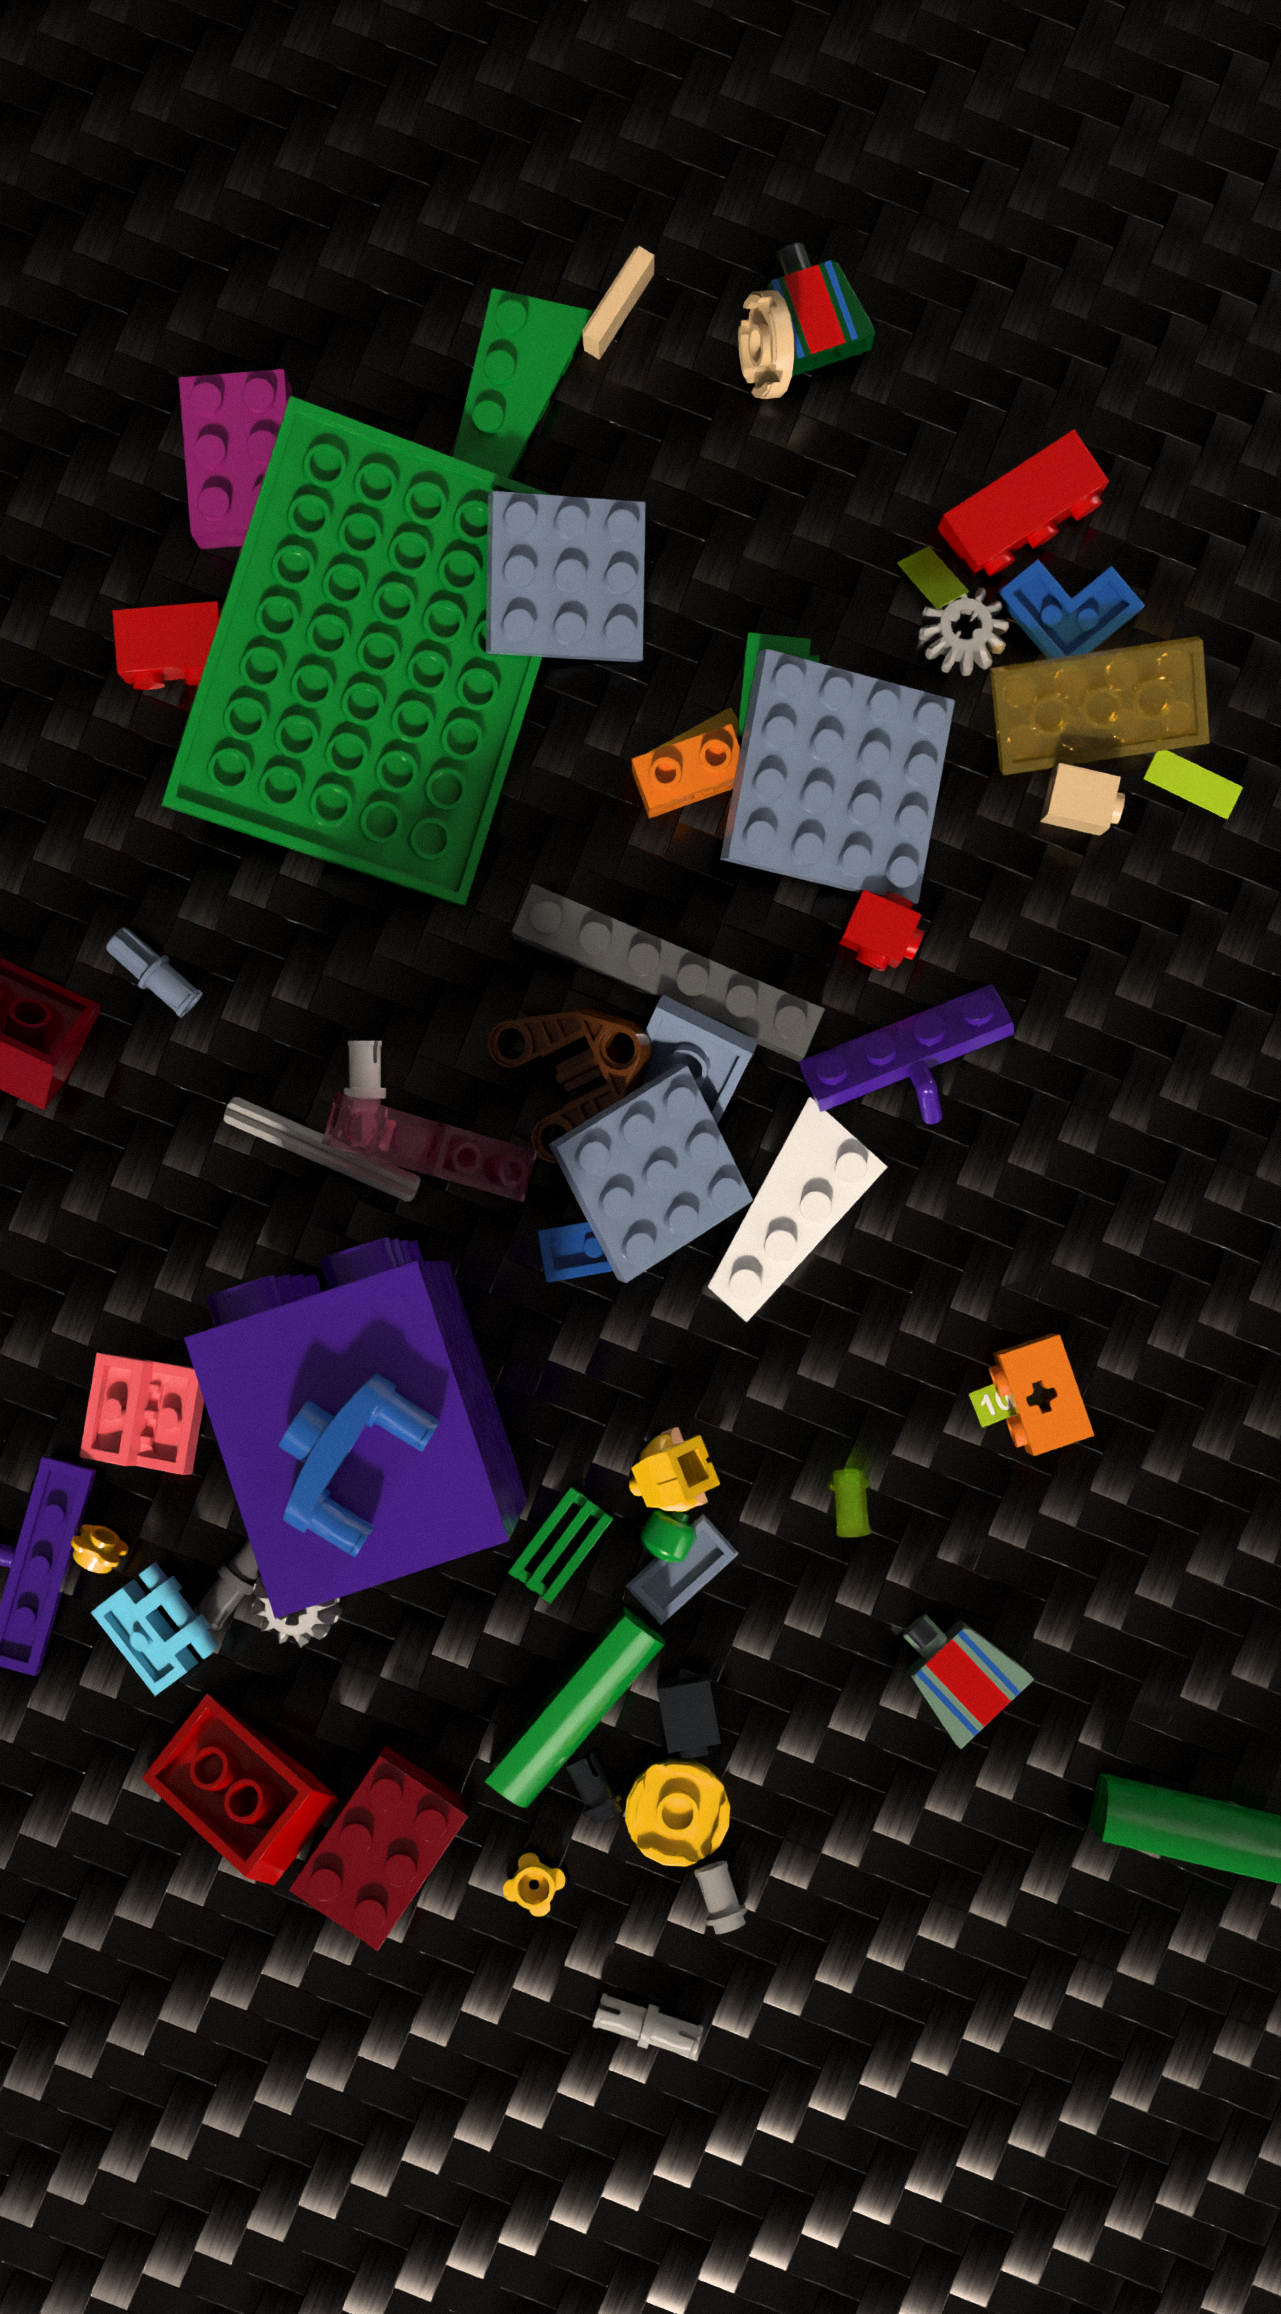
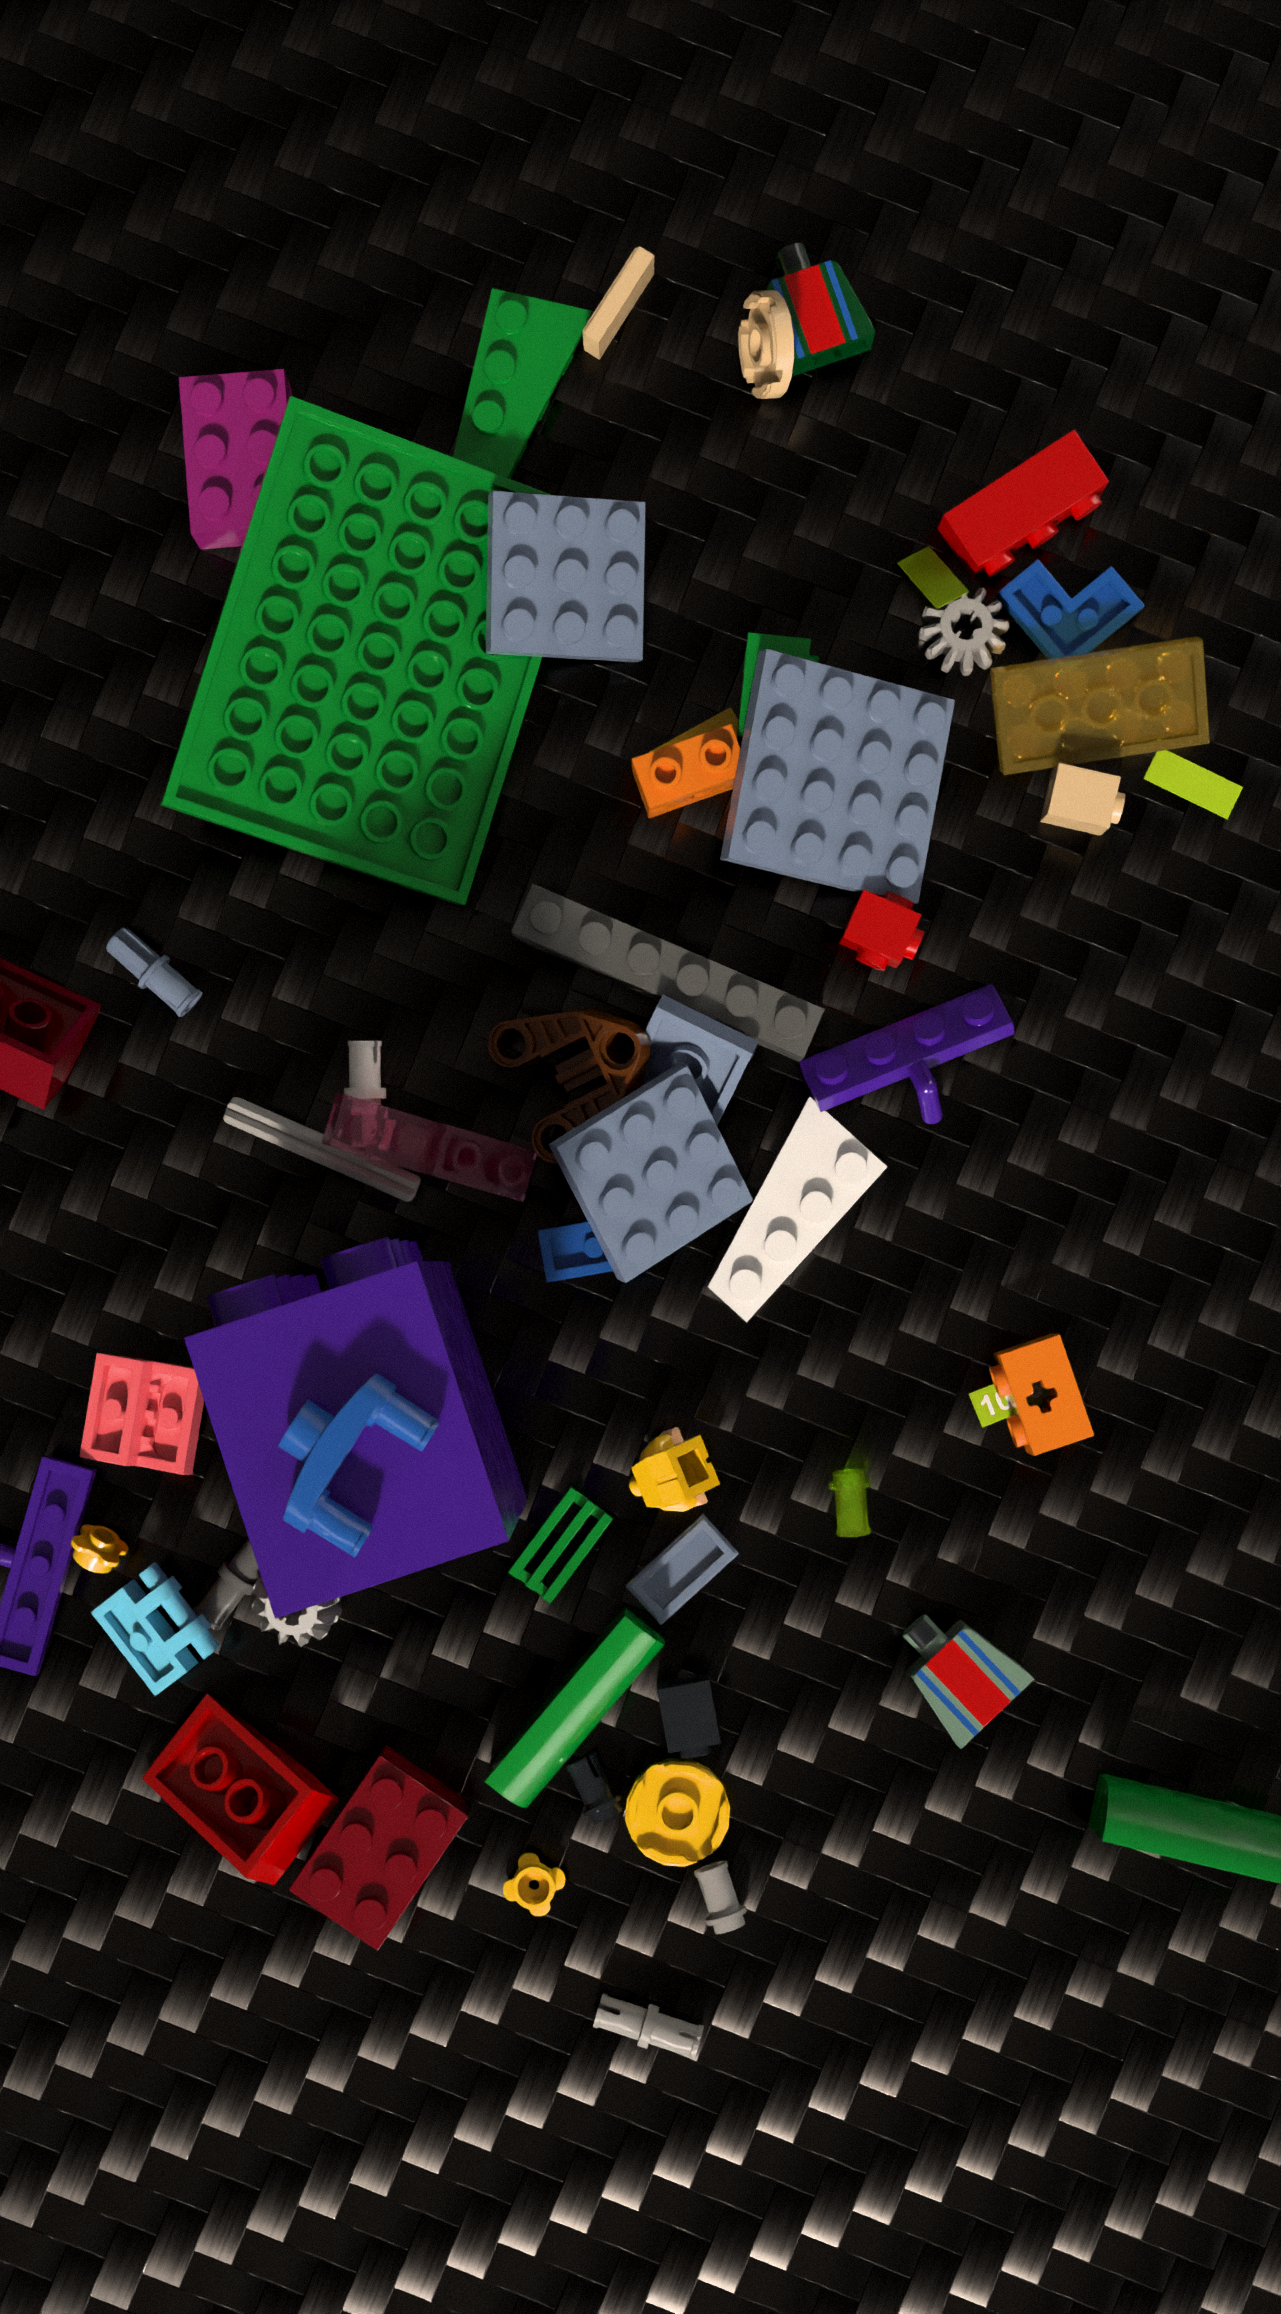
red brick [112,601,222,690] -> none
green piece [640,1509,697,1564] -> none

